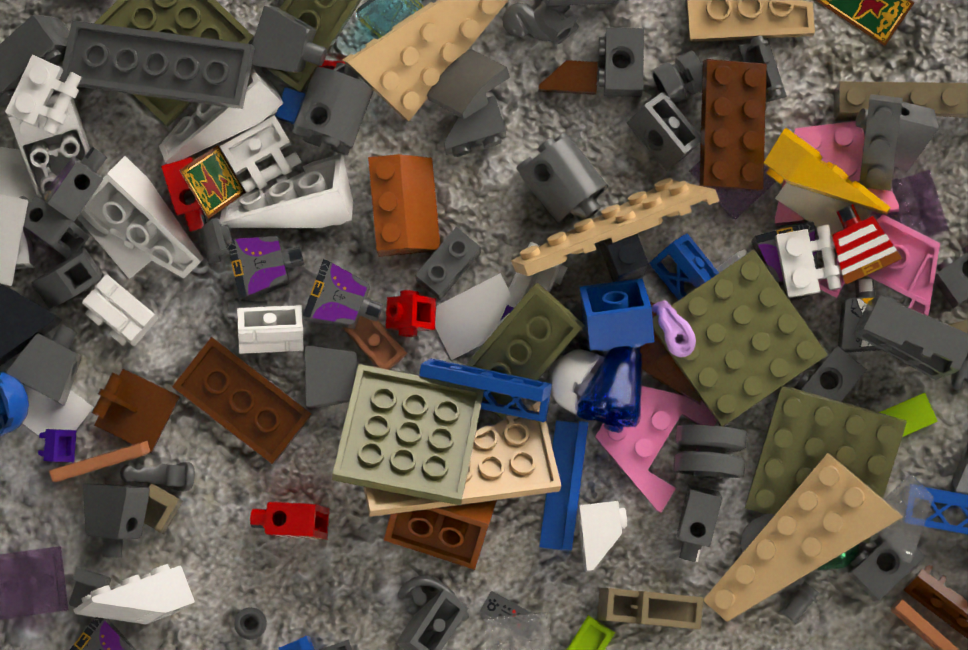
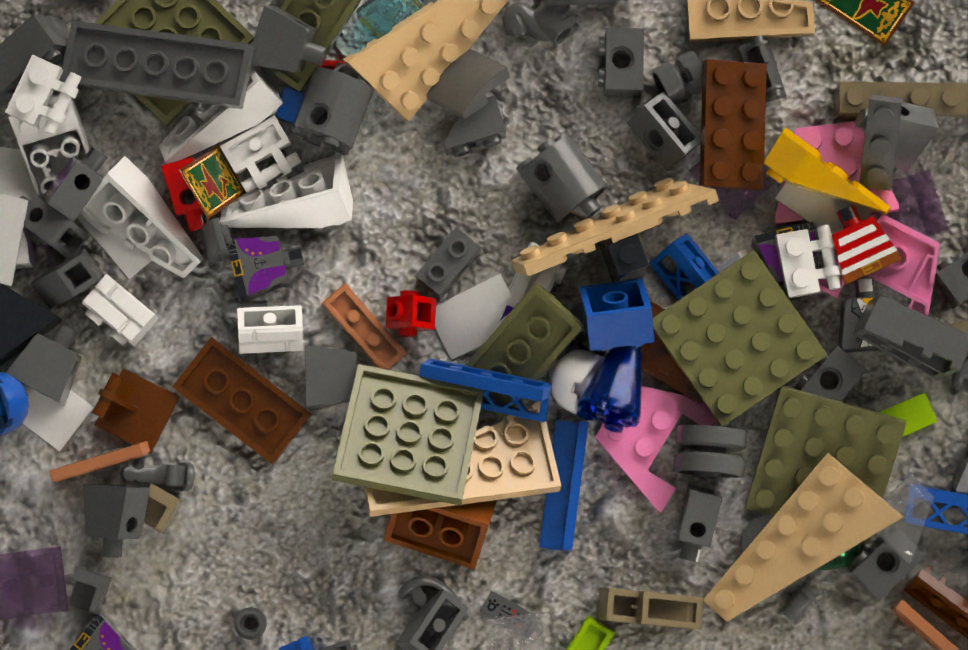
dark purple tile [38,429,77,462] -> none
white slope [73,564,195,625] -> none
red torso [250,502,330,540] -> none
torso [303,259,383,329] -> none
dark orange slope [368,154,440,257] -> none
reddish brown tile [538,60,598,95] -> none
white slope [577,501,627,573] -> none
lavender piece [652,300,696,357] -> none

